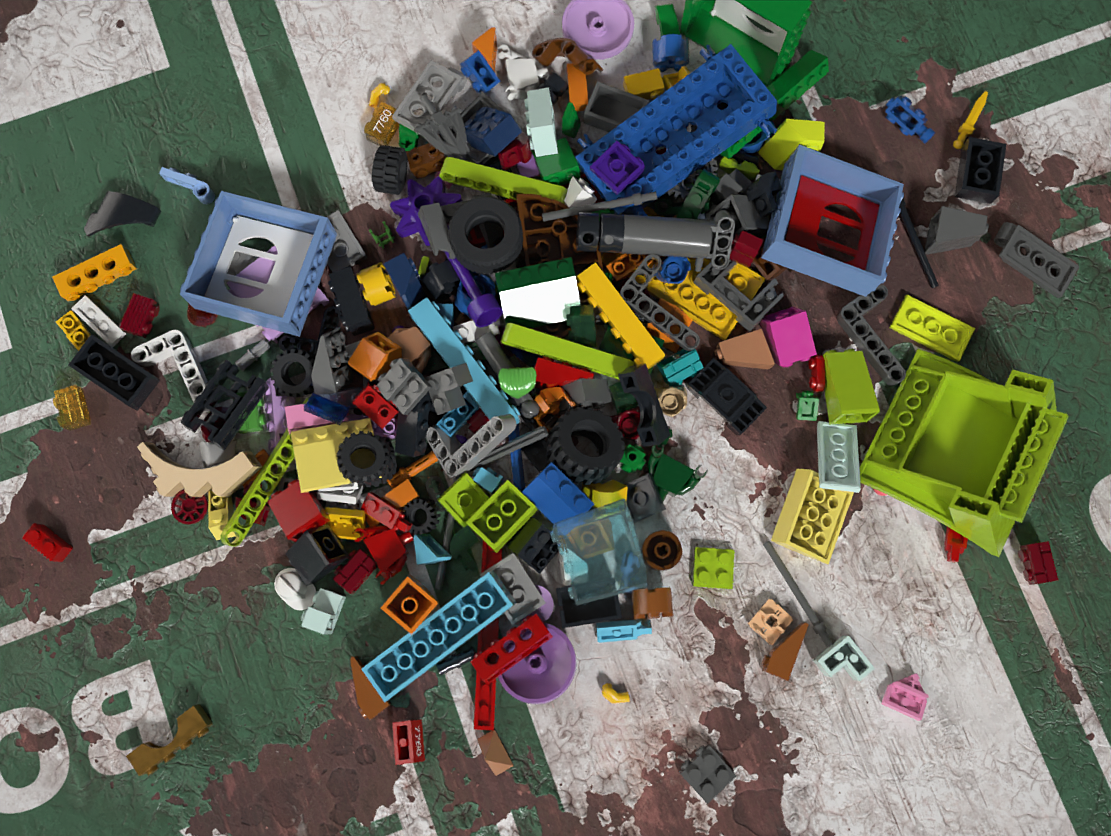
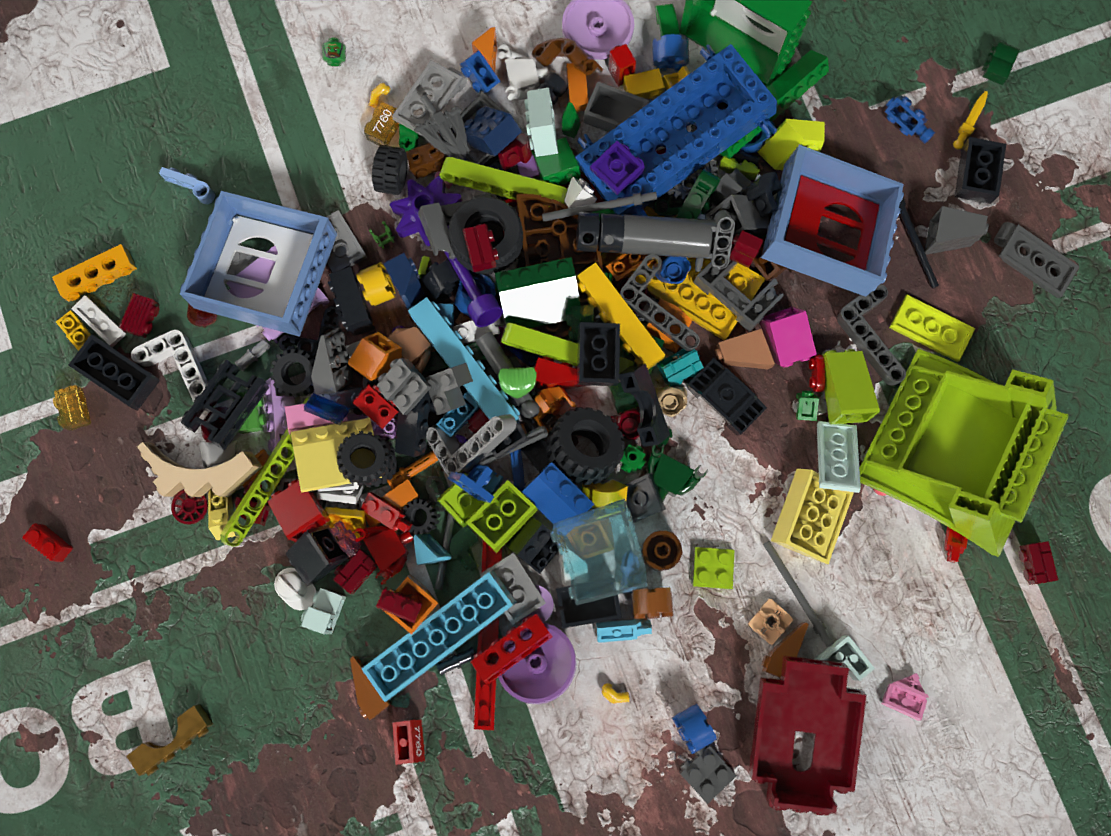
black panel [84,191,161,237] -> none
nougat slope [477,729,514,776] -> none
dark grey brick [559,378,612,411] -> none
none -> green head [322,38,346,67]
none -> clear pink plate [330,520,361,557]
none -> dark red brick [376,587,423,623]
none -> blue bracket [448,465,494,503]
none -> dark red brick [463,224,499,272]
none -> black slope [492,422,529,459]
none -> black brick [577,322,620,386]
none -> red brick [608,44,636,87]
none -> blue brick [671,704,717,754]
none -> dark red panel [749,656,867,816]
none -> dark green brick [982,41,1020,85]

